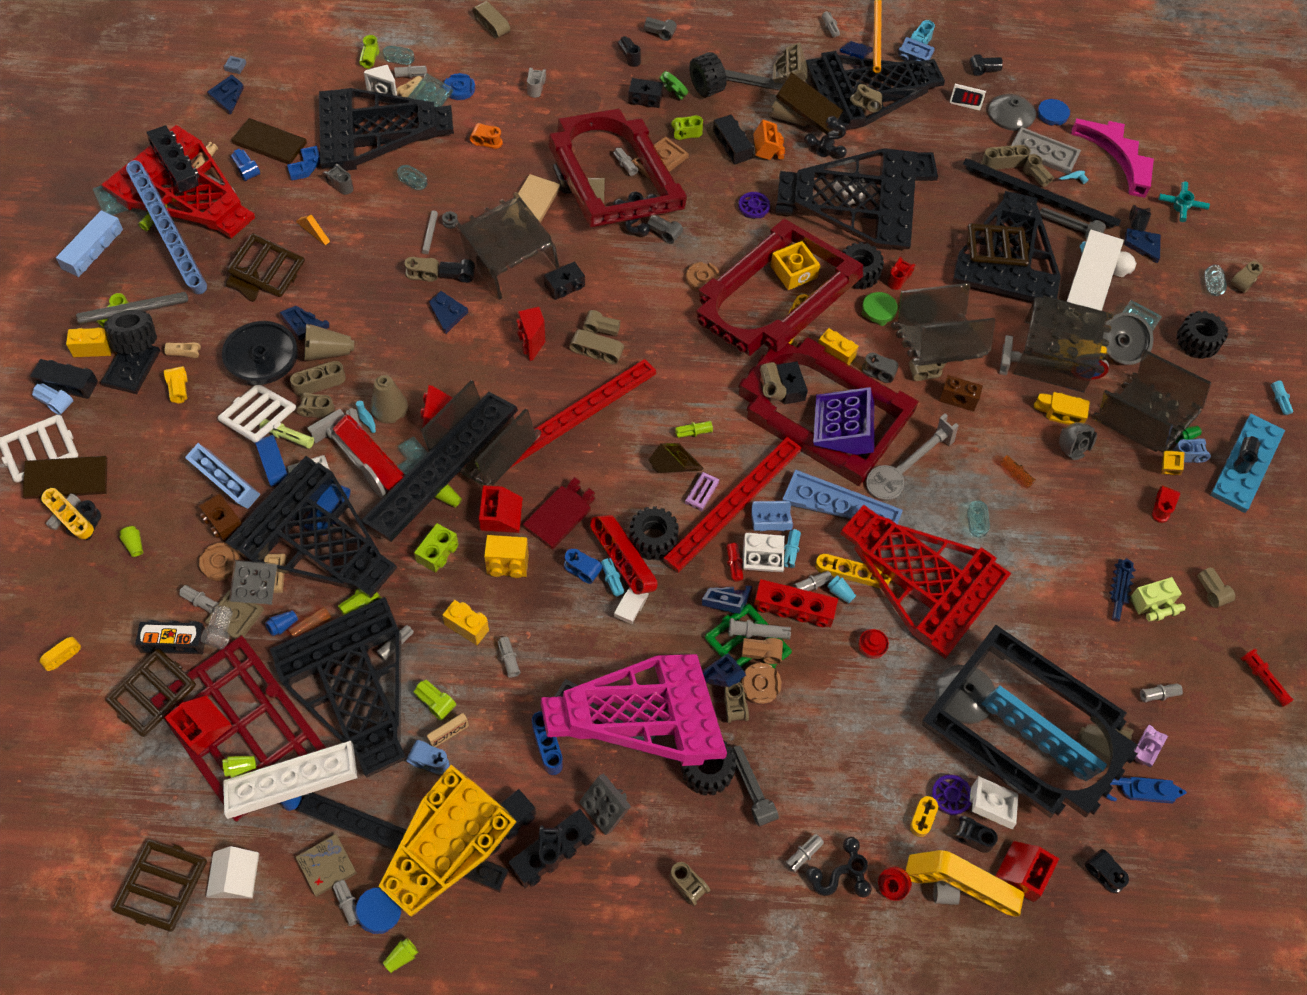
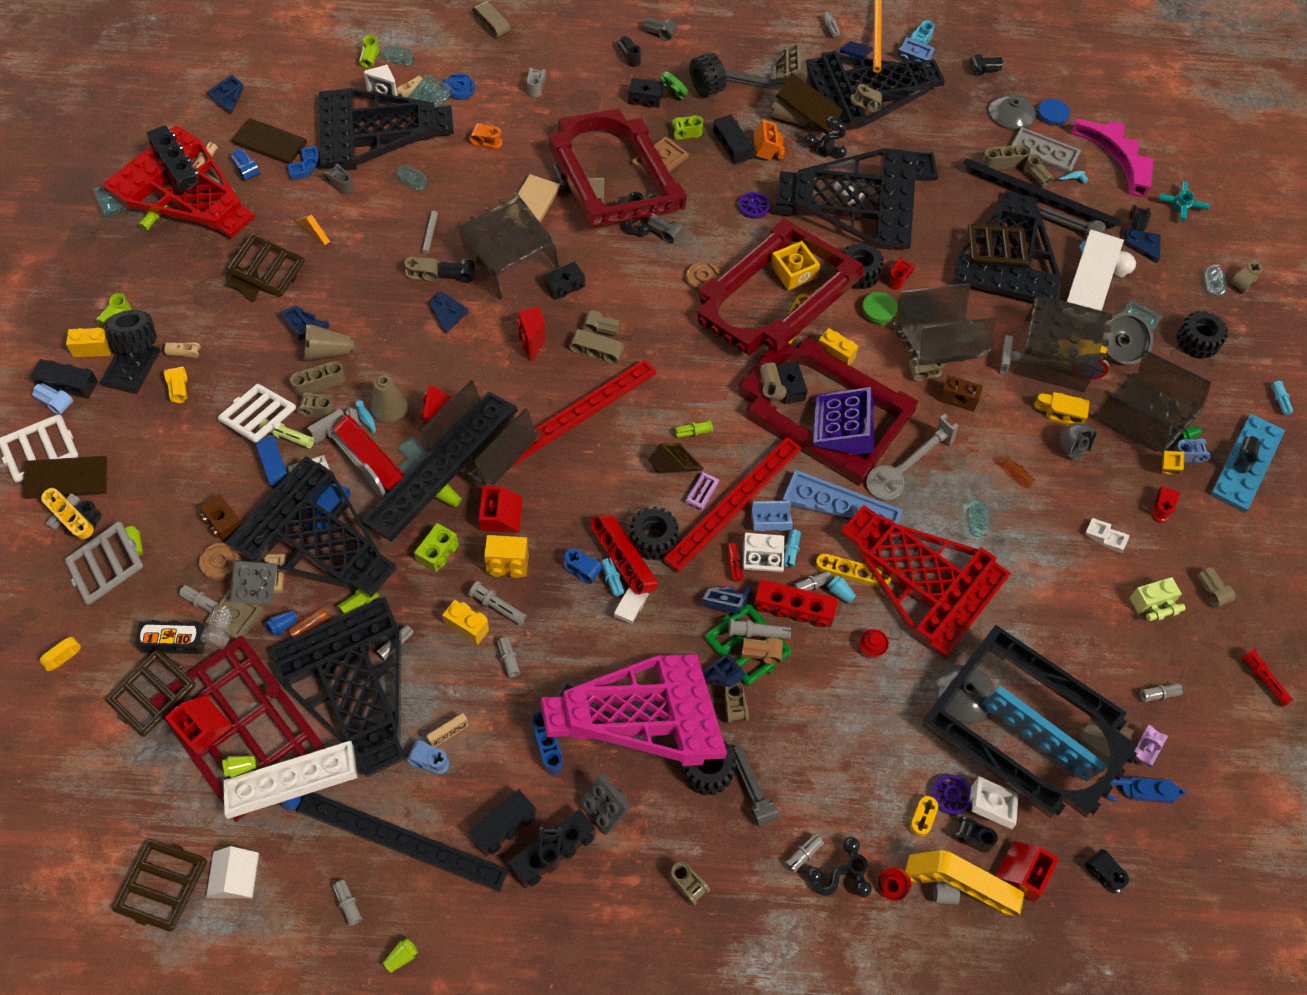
light blue brick [56,210,123,277] -> none
dark grey axle [76,292,188,324] -> none
medium blue beam [126,160,207,294] -> none
light blue brick [185,443,260,509] -> none
black dish [222,321,298,385] -> none
sand blue tile [224,56,246,74] -> none
dark tan tile [296,834,357,897] -> none
blue tile [355,888,401,934] -> none
yellow wedge [379,765,517,917] -> none
light grey axle [394,65,427,78] -> none
lime piece [414,680,456,720] -> none
dark grey bush [442,211,458,229] -> none
dark red tile [523,477,595,550] -> none
light grey axle [613,148,638,176] -> none
medium nougat tile [740,662,782,704] -> none
dark grey piece [862,352,899,383] -> none
slope [950,84,986,110] -> none
dark blue piece [1109,558,1136,622] -> none
none -> light grey bar [65,522,143,605]
none -> light grey pin [468,581,527,625]
none -> white slope [1086,518,1130,554]

